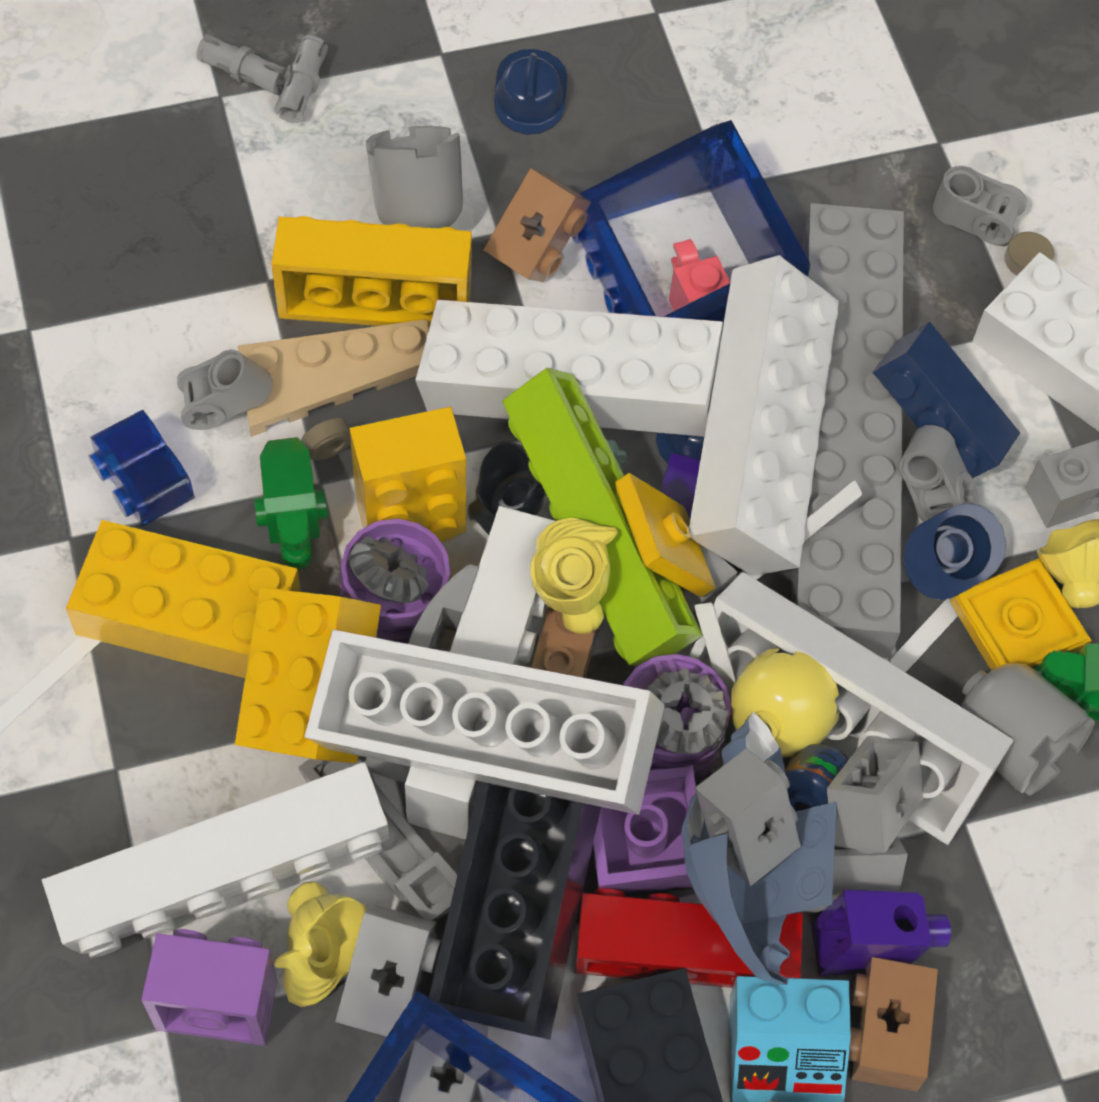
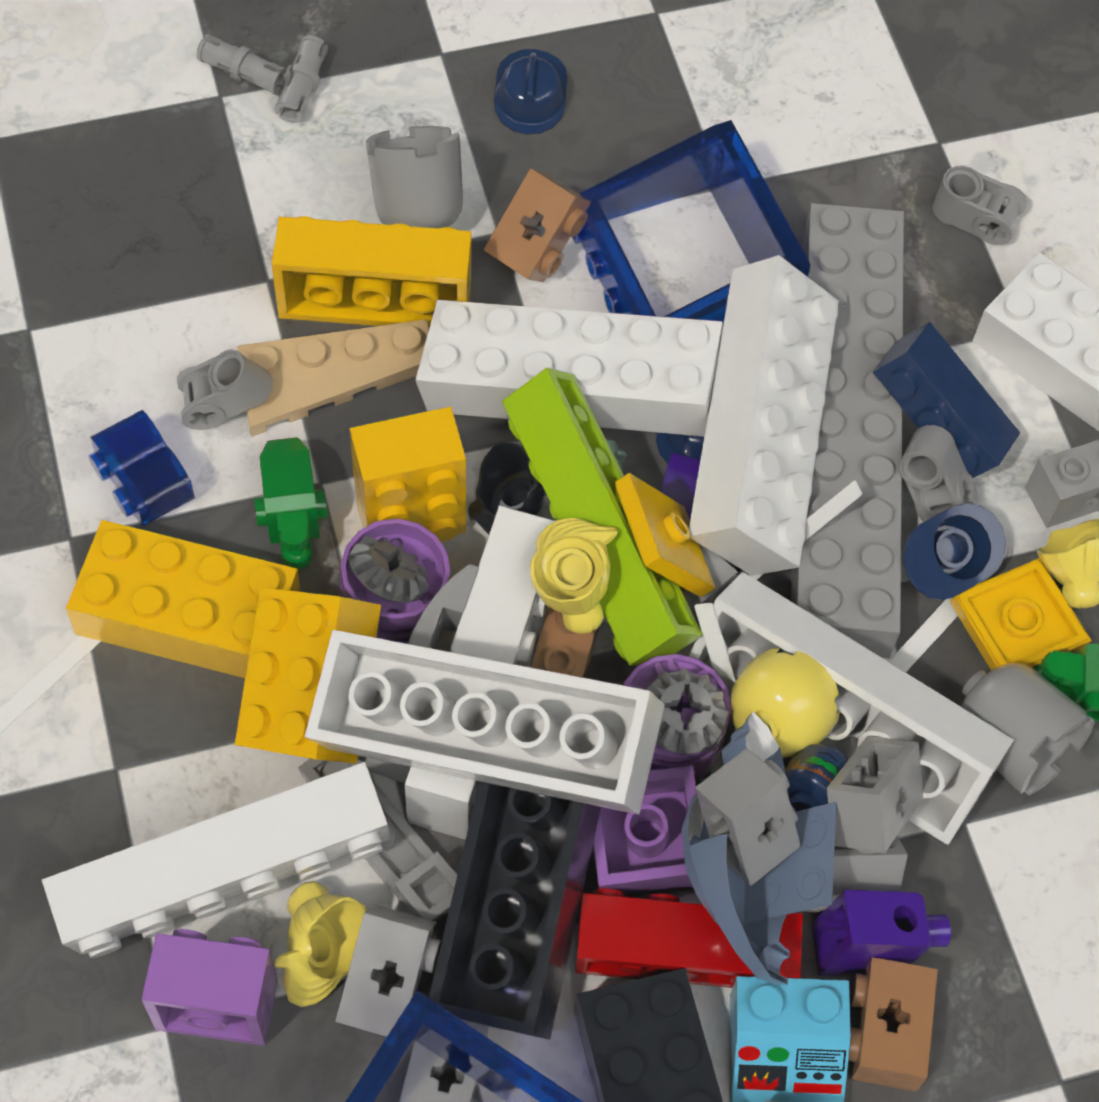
dark tan tile [301,418,351,460] -> none
coral brick [669,239,730,324] -> none
dark tan tile [1004,231,1054,275] -> none

